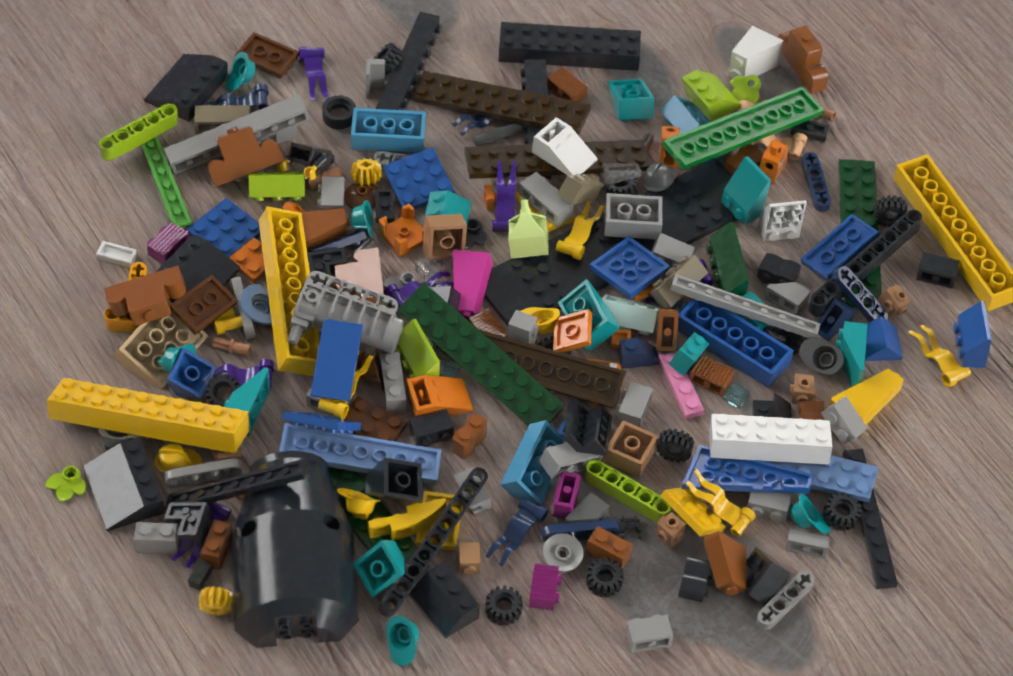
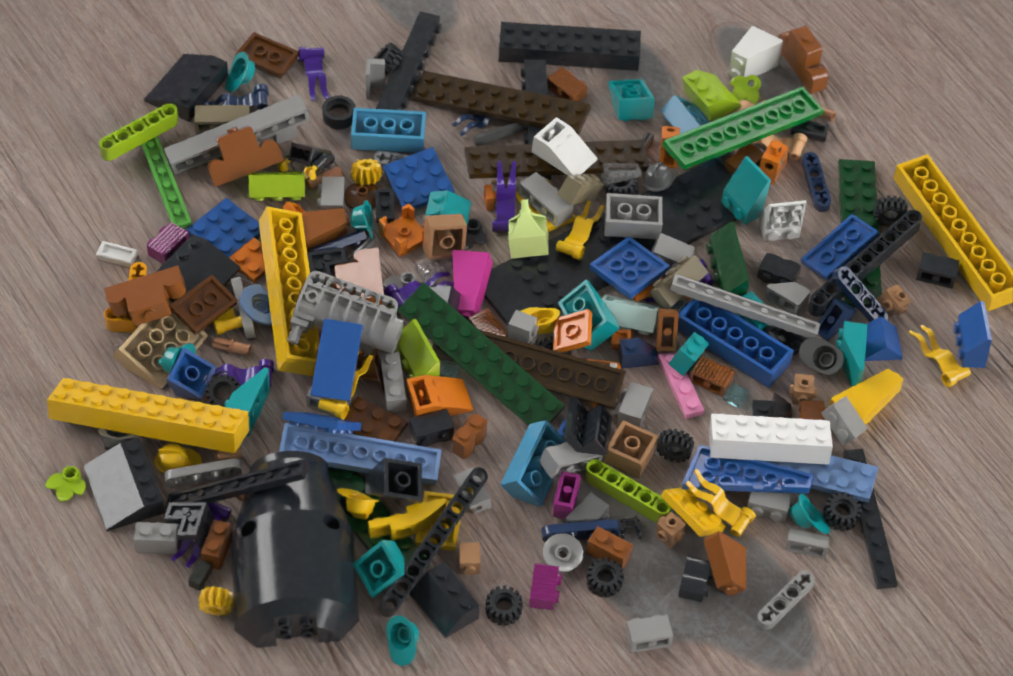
dark blue flag [485,497,549,566] -> none
black panel [744,547,790,605] -> none

